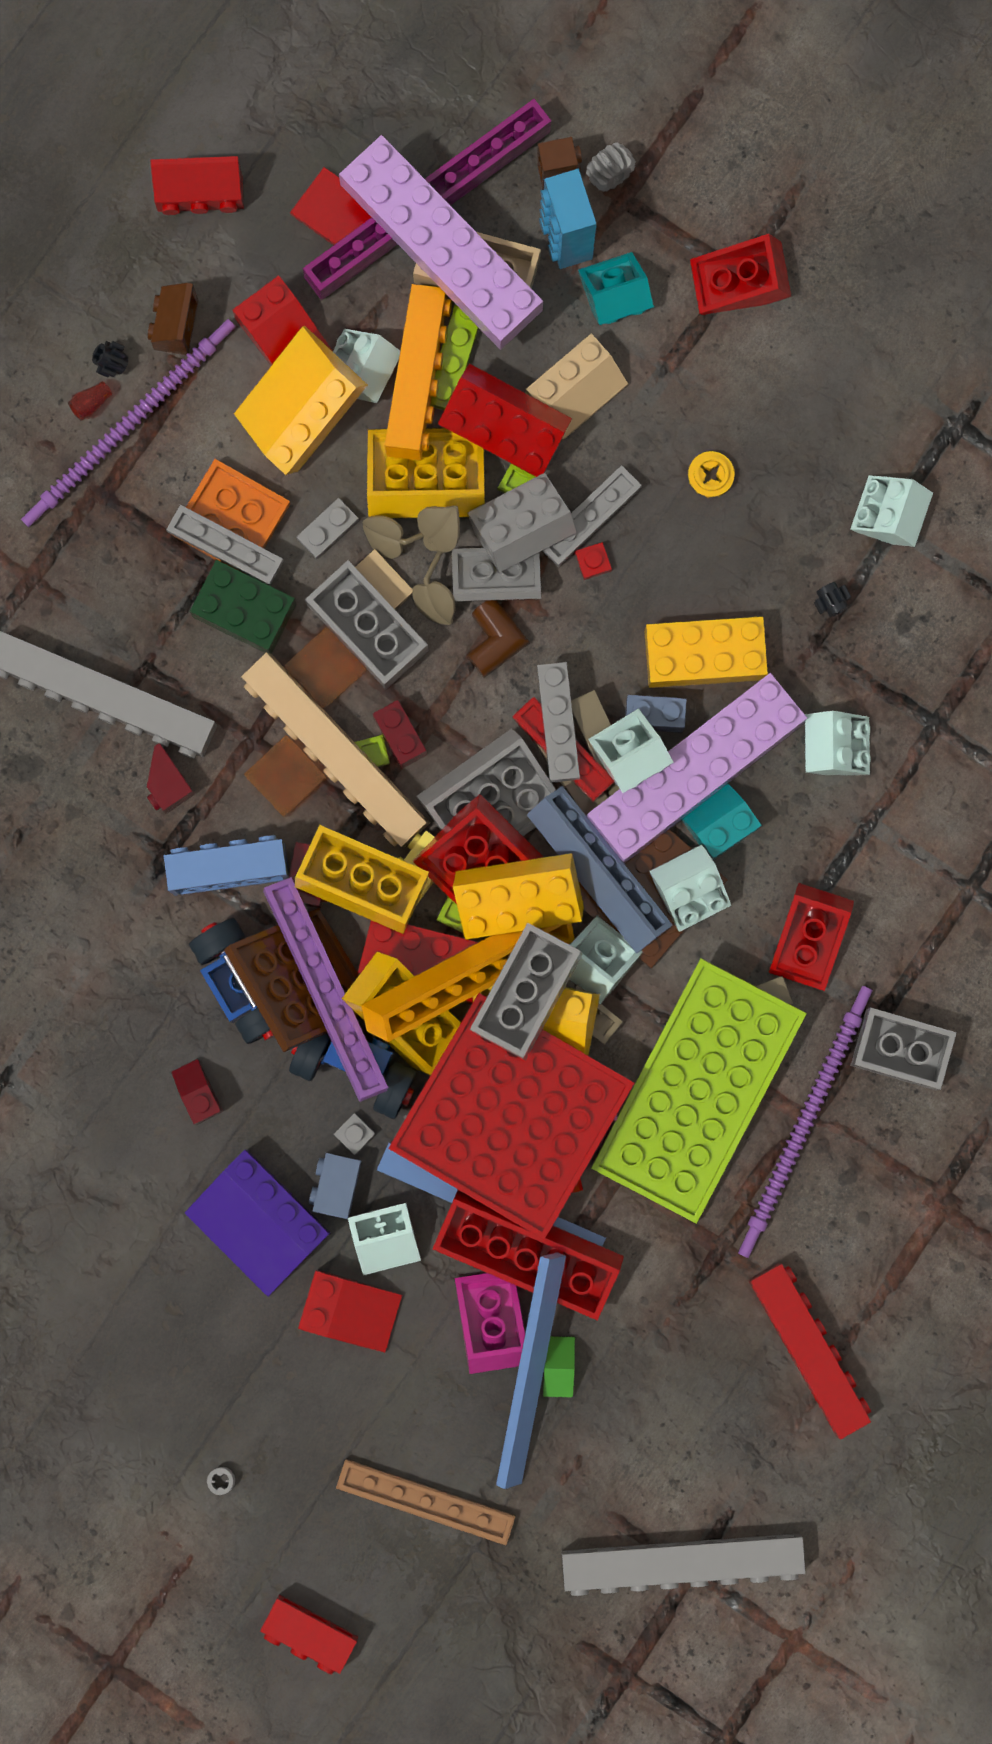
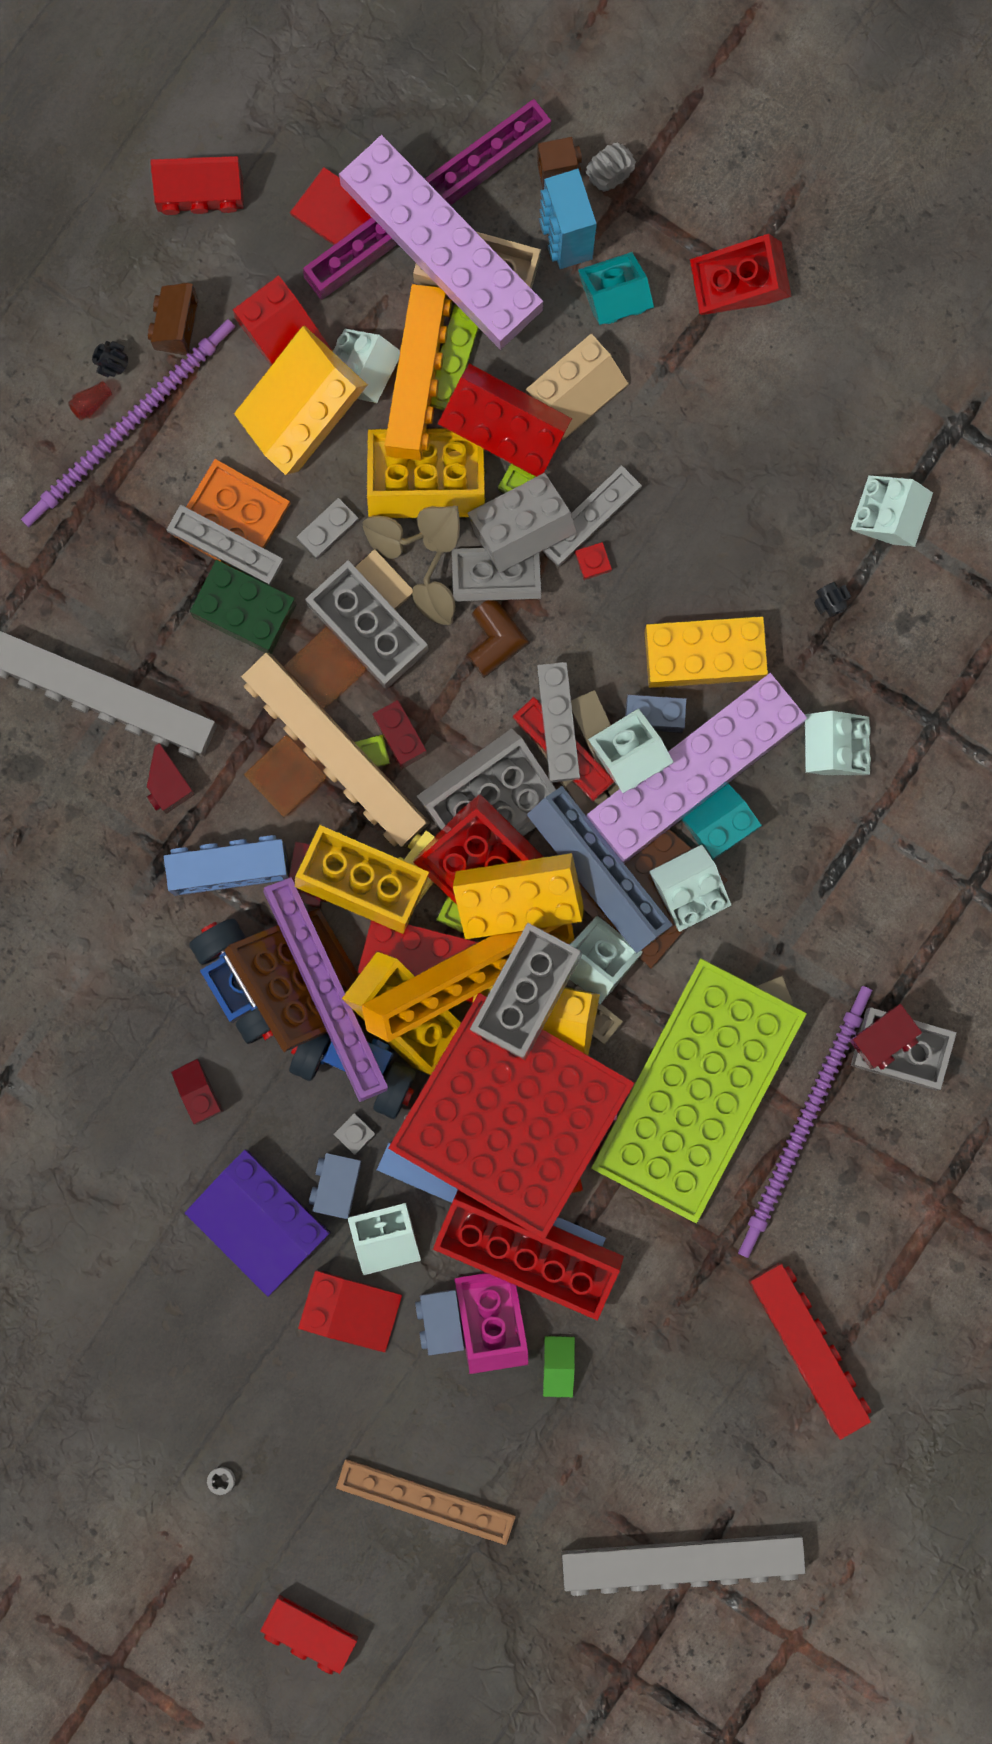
medium blue tile [497,1253,566,1489] -> none
yellow gear [688,451,735,498] -> none
red slope [769,883,854,991] -> none
none -> sand blue brick [415,1289,464,1355]
none -> dark red brick [849,1004,922,1070]

